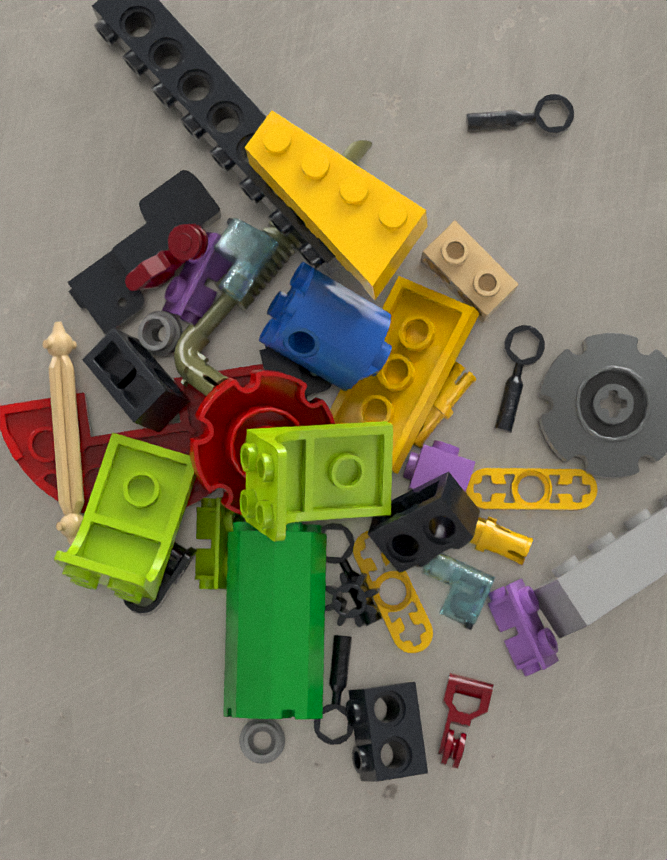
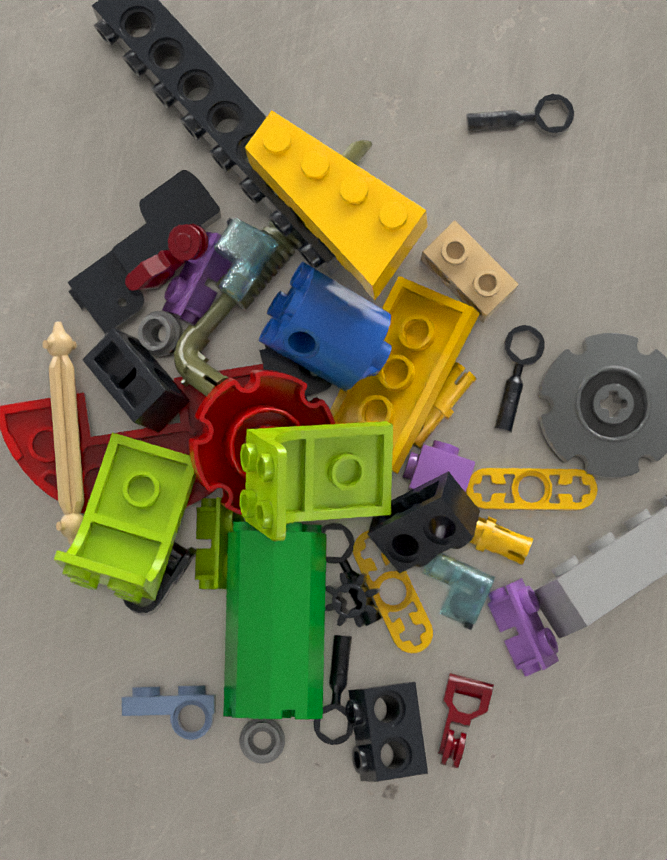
none -> sand blue plate [122,685,216,740]

